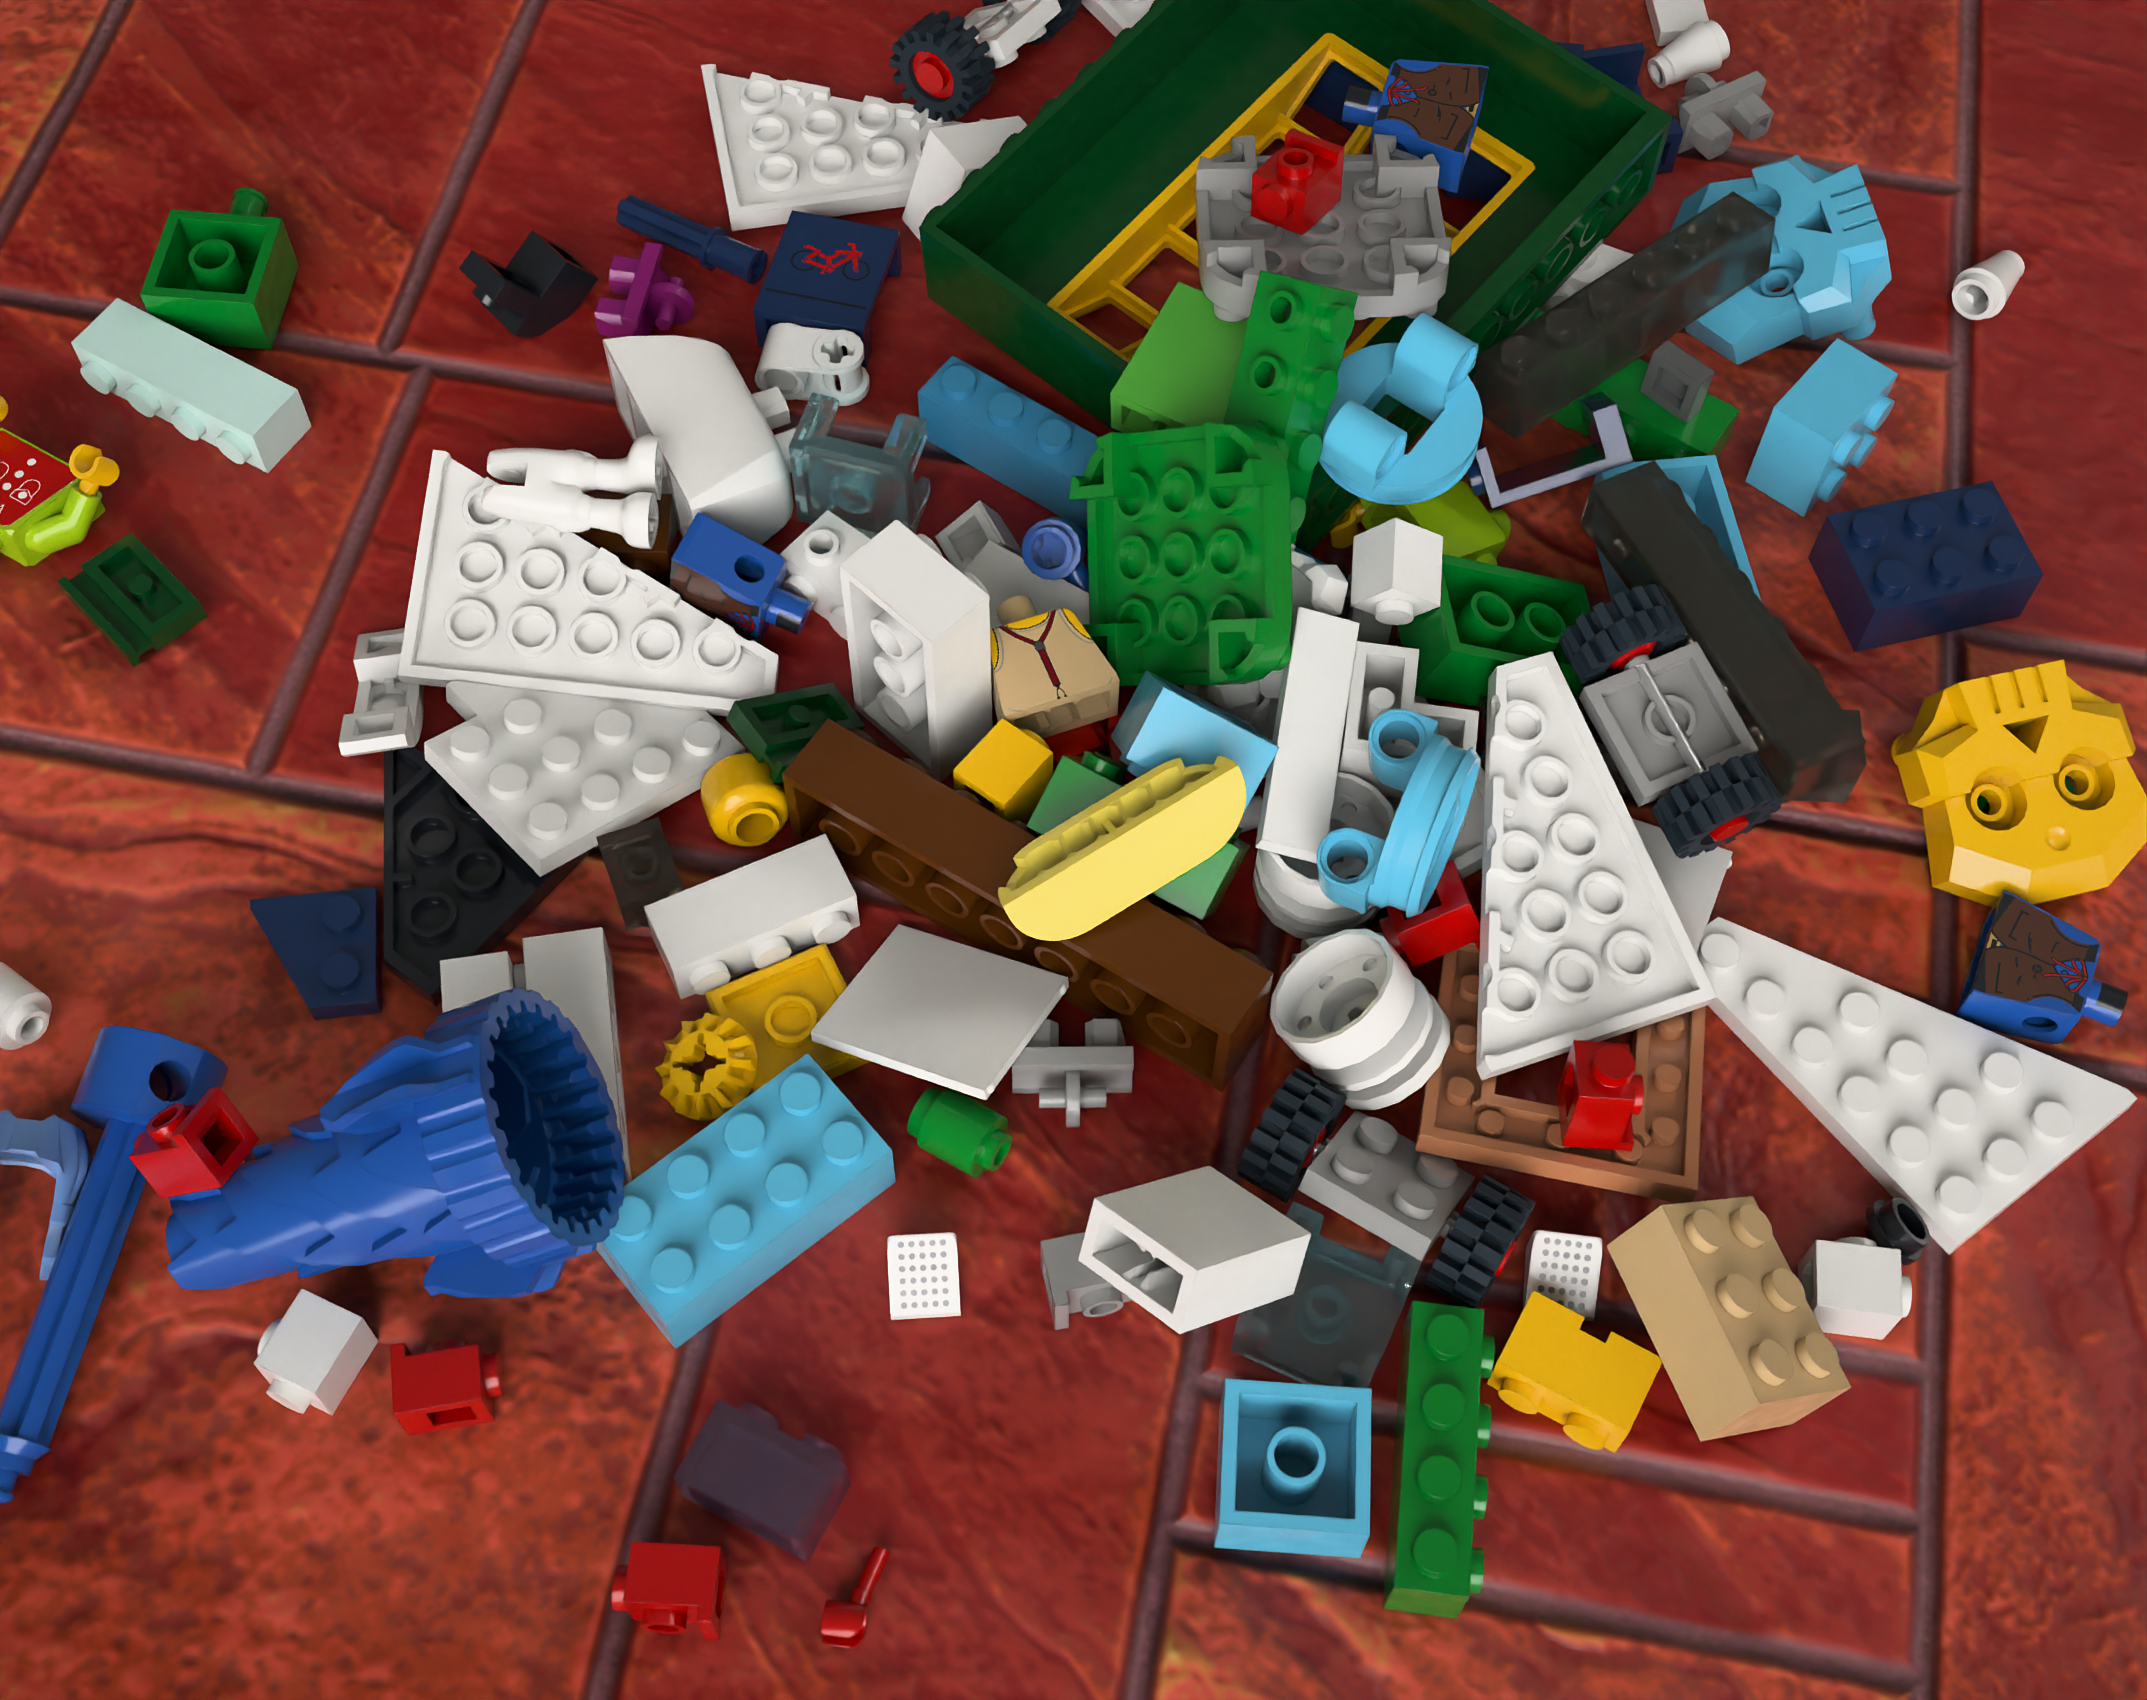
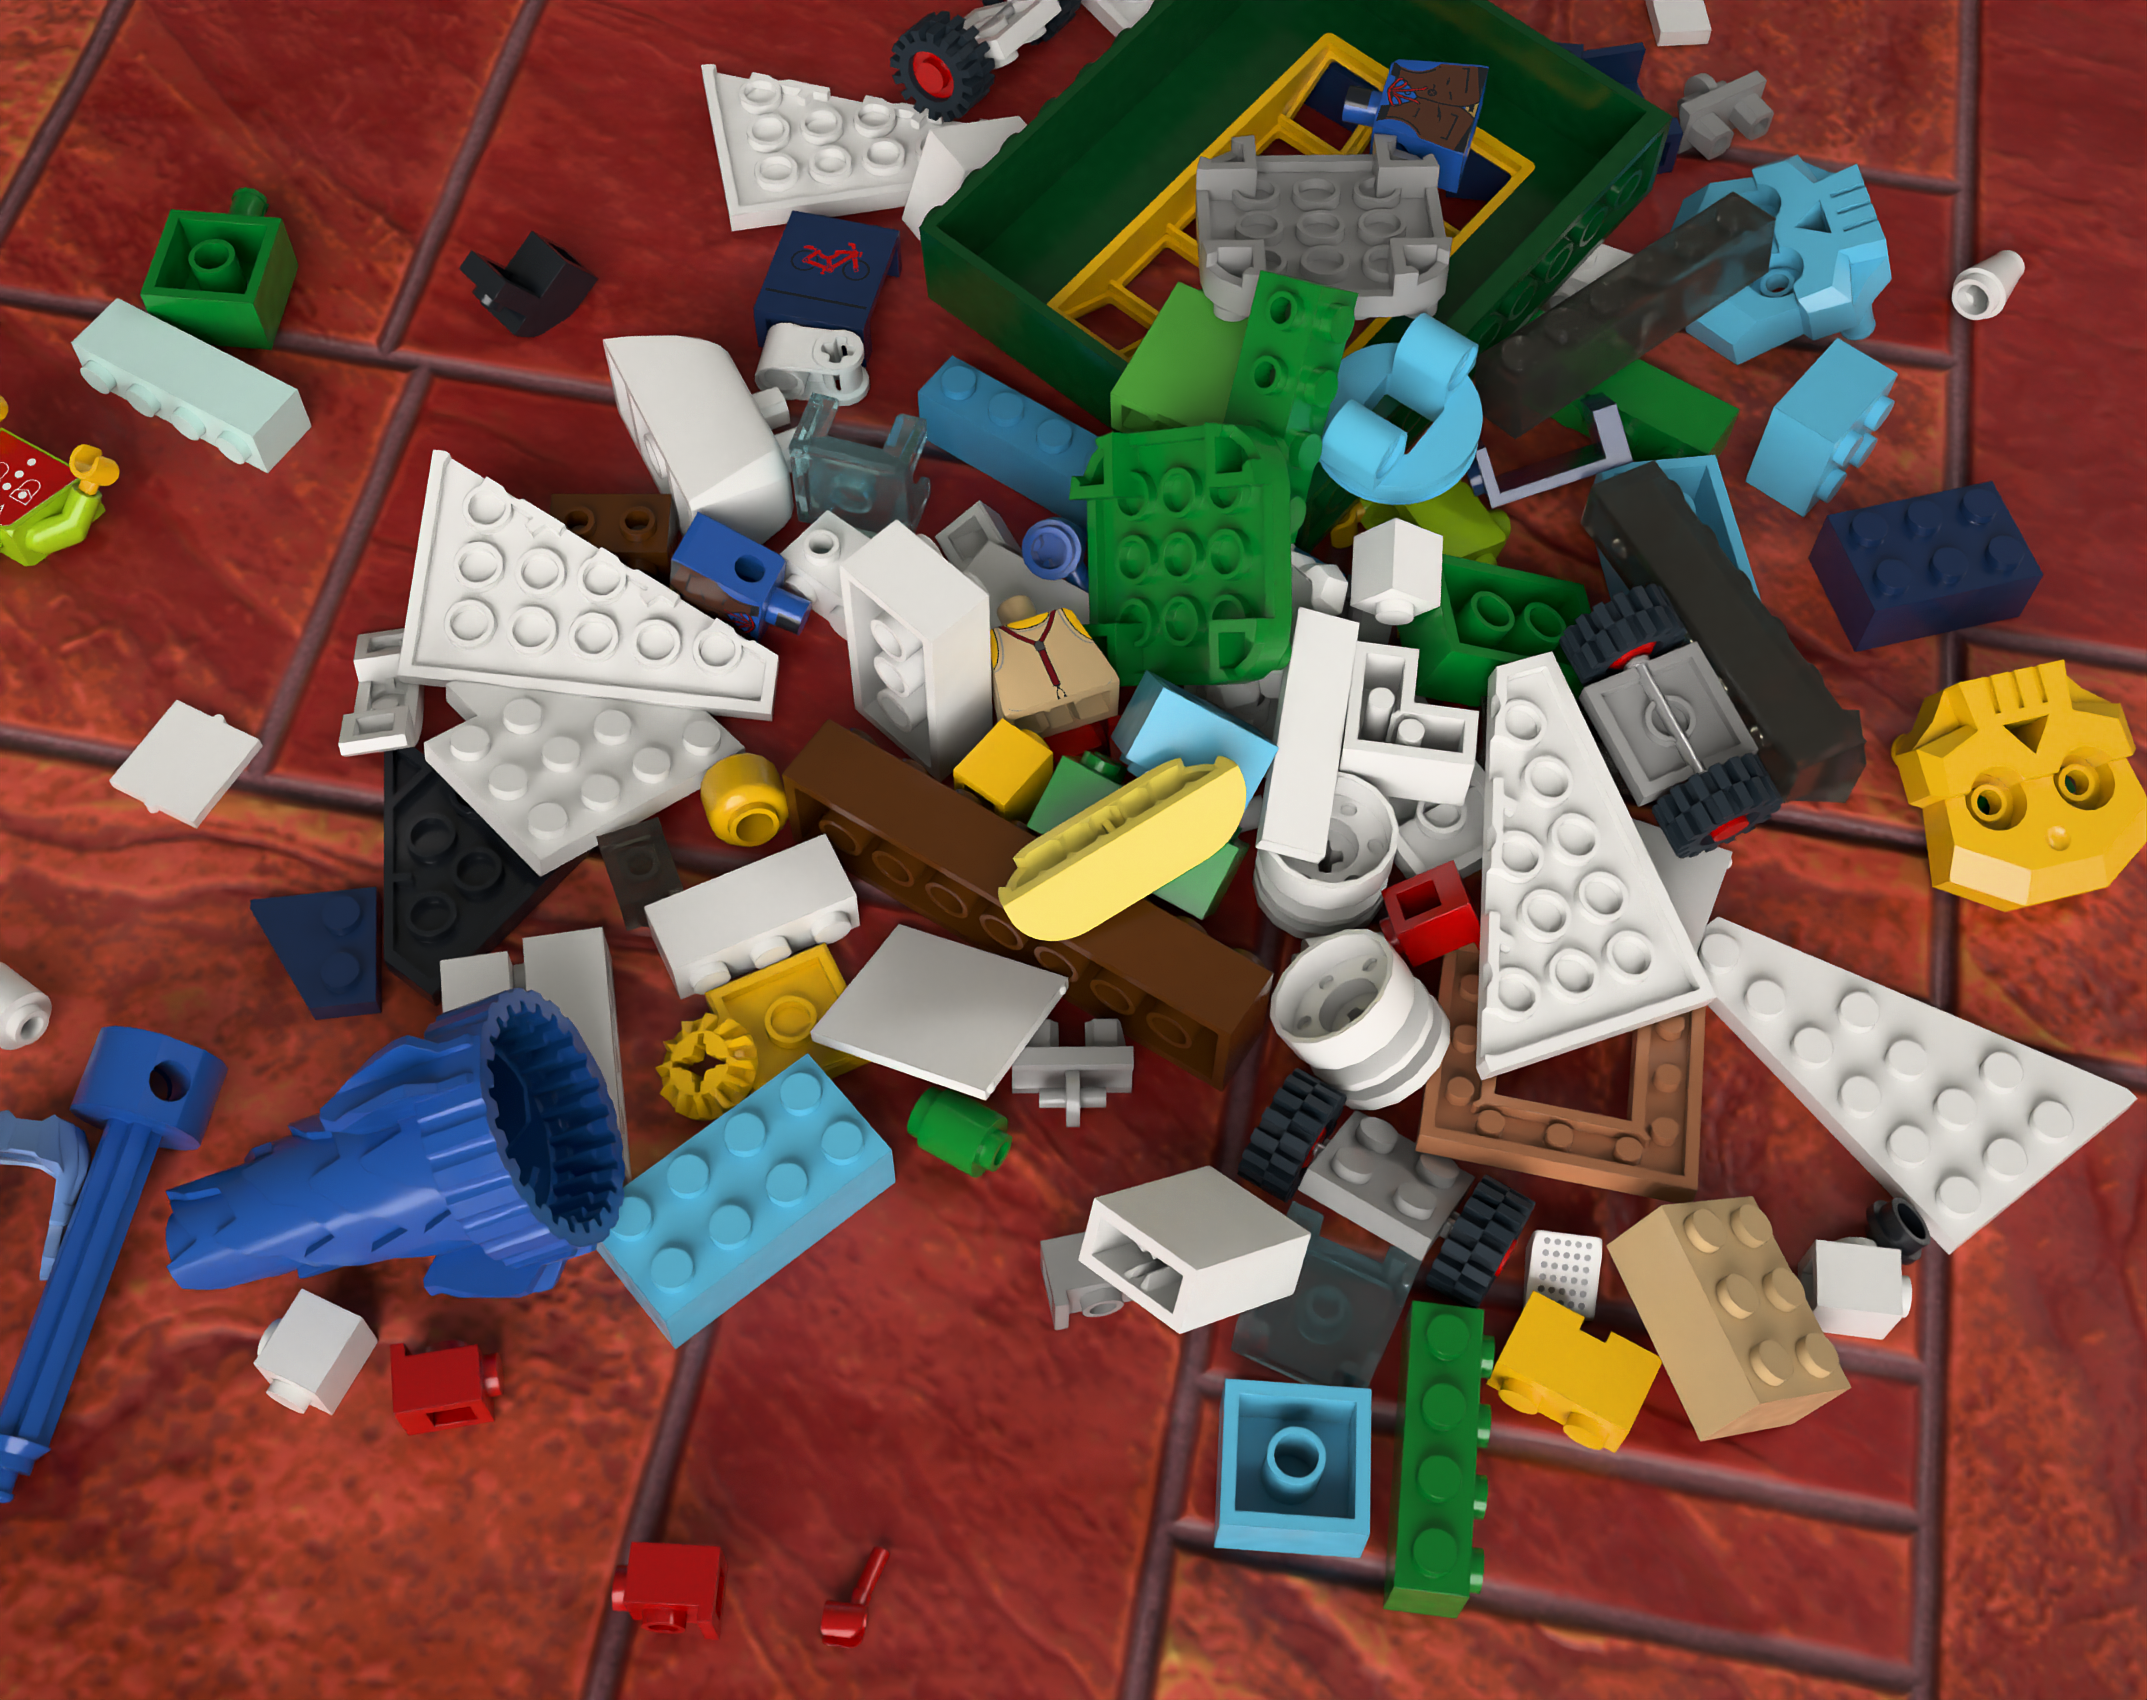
dark green plate [57,532,207,667] -> none
red brick [129,1086,260,1199] -> none
white piece [481,435,663,549] -> none
magenta hips [595,242,695,338] -> none
dark blue axle [616,195,768,284] -> none
clear purple brick [674,1399,851,1562] -> none
dark green plate [726,683,881,784] -> none
white slope [887,1232,961,1320] -> none
red brick [1250,129,1345,236] -> none
medium azure piece [1316,709,1480,918] -> none
red brick [1557,1040,1644,1151] -> none
dark grey plate [1640,339,1715,424] -> none
white cone [1647,20,1730,88] -> none
torso [1954,891,2128,1044] -> none
none -> white piece [109,700,263,829]

